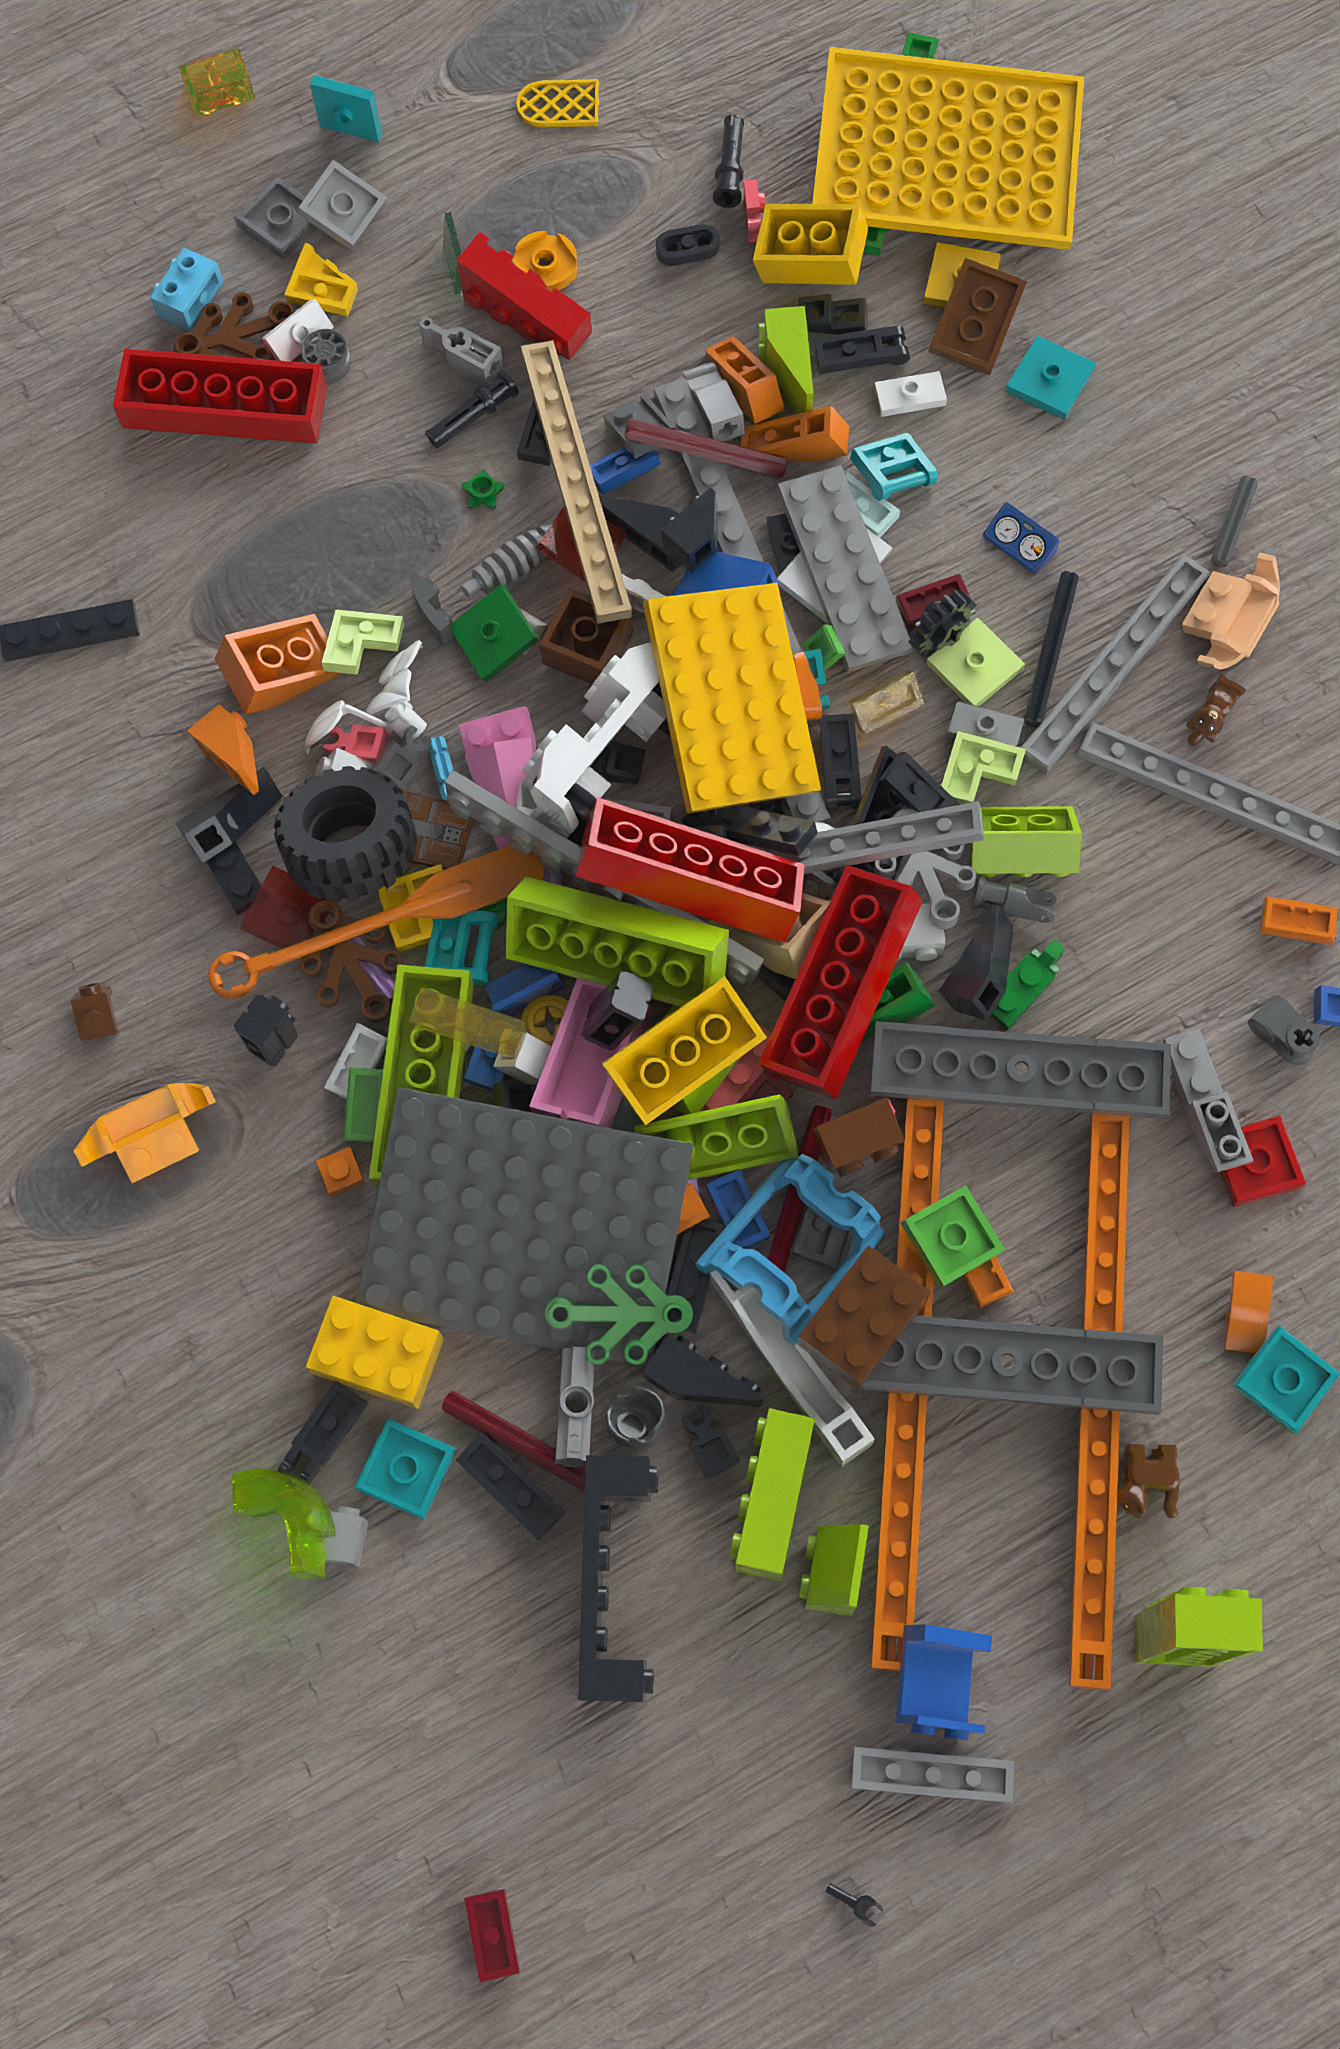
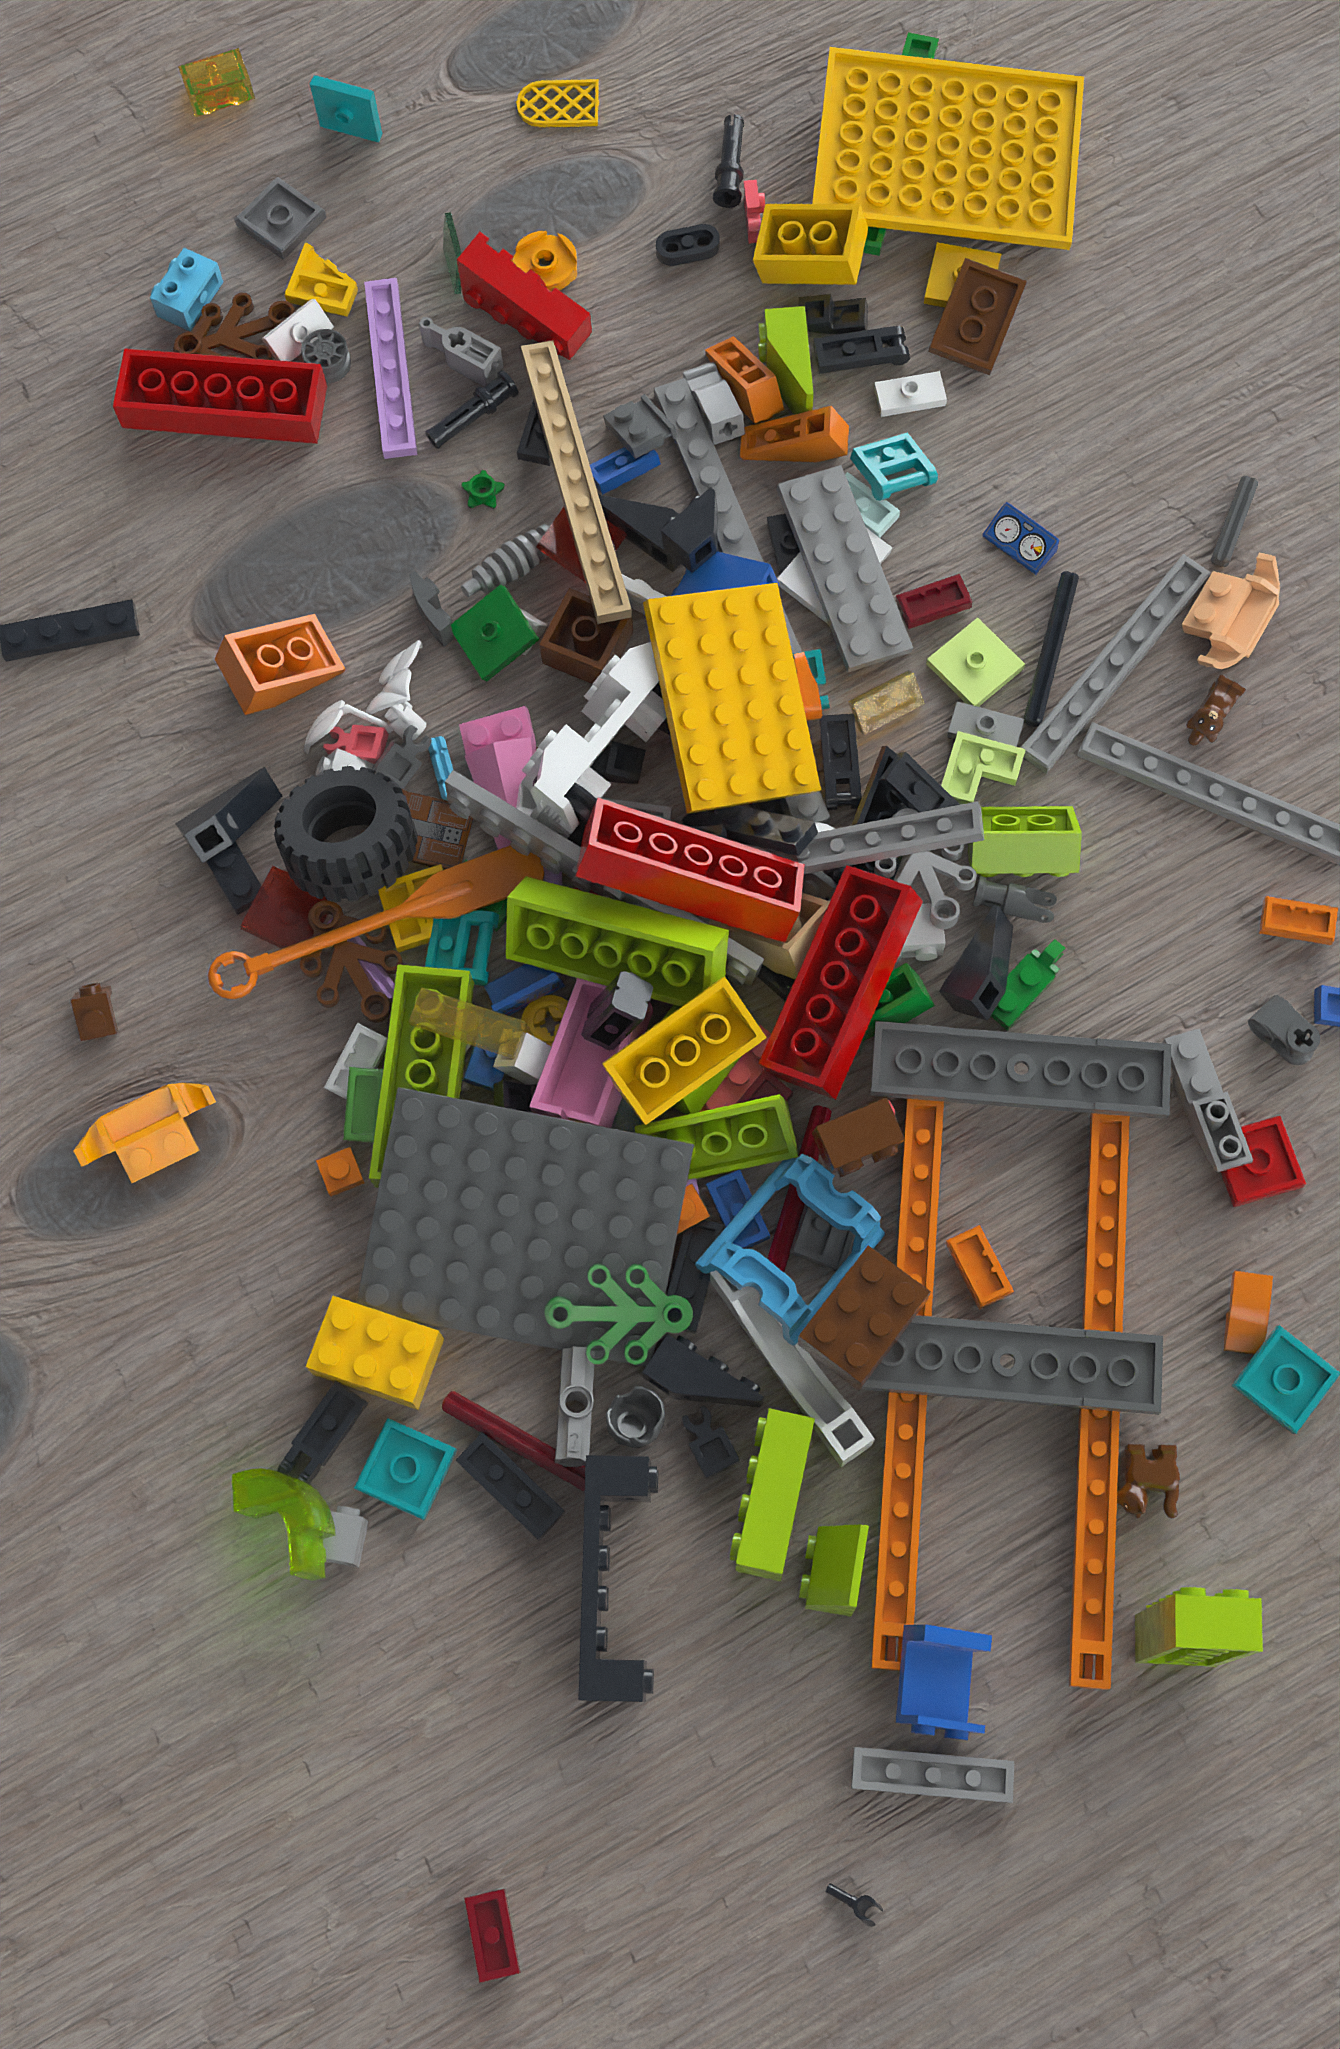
orange slope [187,705,259,795] -> none
black brick [234,994,298,1066] -> none
light grey plate [297,160,387,251] -> none
yellowish green plate [322,610,404,675] -> none
dark red axle [624,419,787,477] -> none
bright green tile [801,624,846,672] -> none
bright green plate [901,1185,1005,1288] -> none
black gear [908,590,977,657] -> none
teal plate [1005,335,1096,420] -> none
none -> lavender plate [364,278,417,459]

